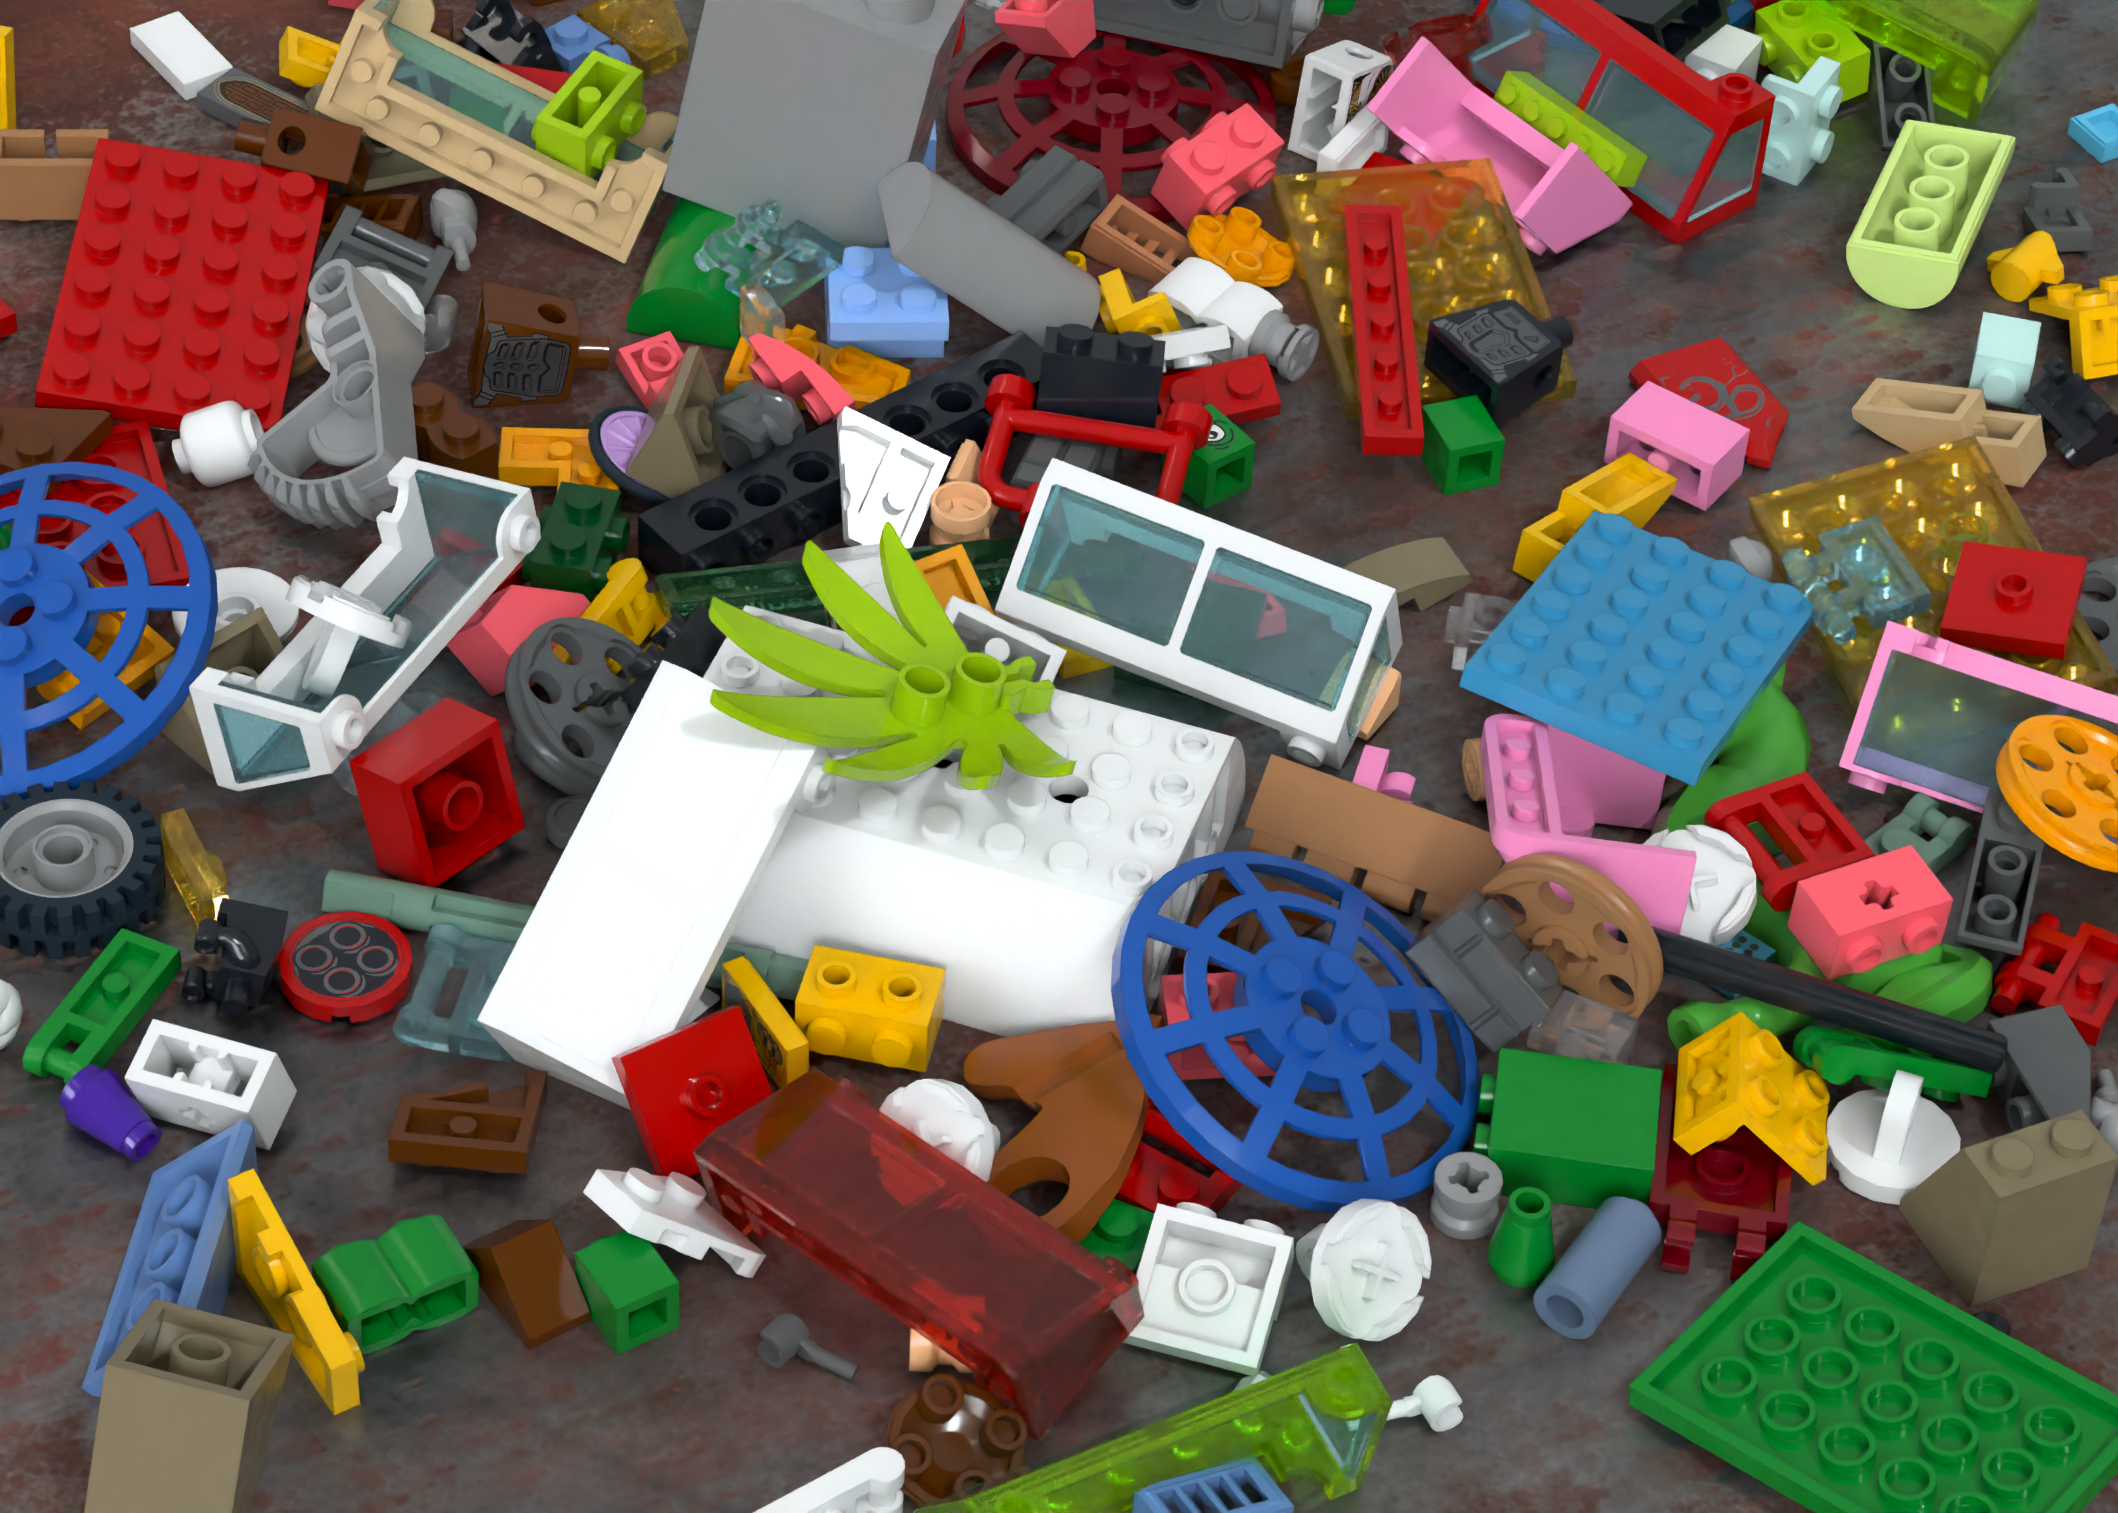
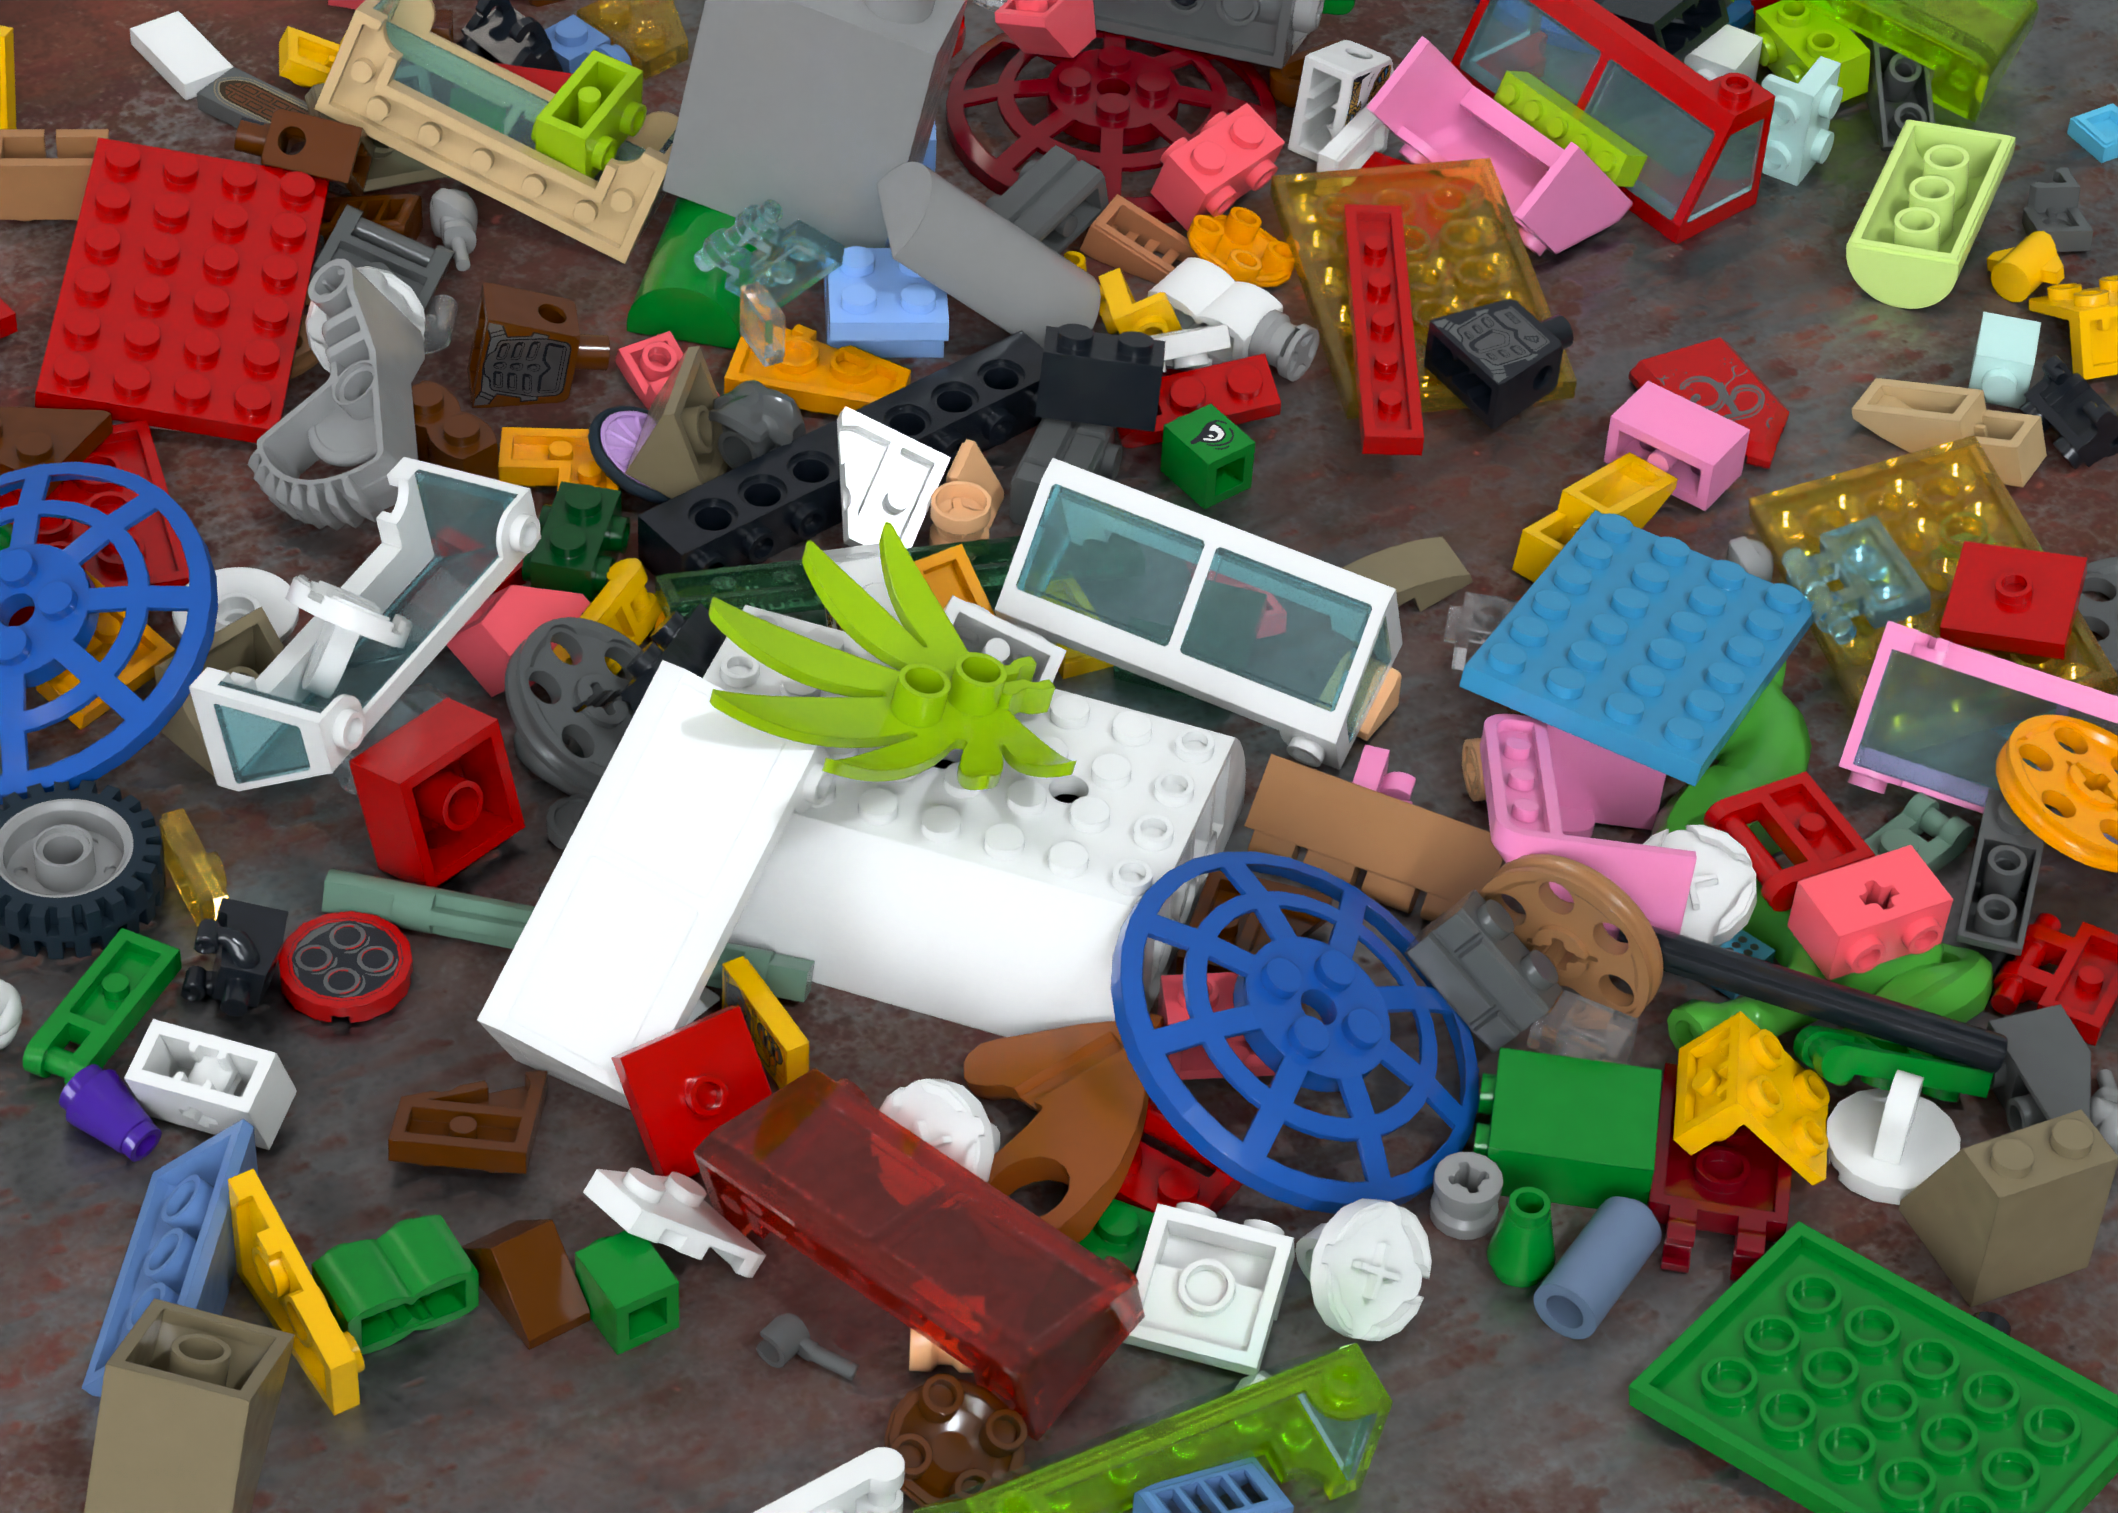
white head [172,400,264,487] -> none
clear light blue plate [393,923,516,1063] -> none
coral slope [748,333,856,426] -> none
yellow brick [795,945,946,1073] -> none
red bar [977,374,1213,543] -> none
white hand [1358,1375,1463,1432] -> none
clear red tile [1382,13,1494,87] -> none
green brick [1420,395,1505,496] -> none

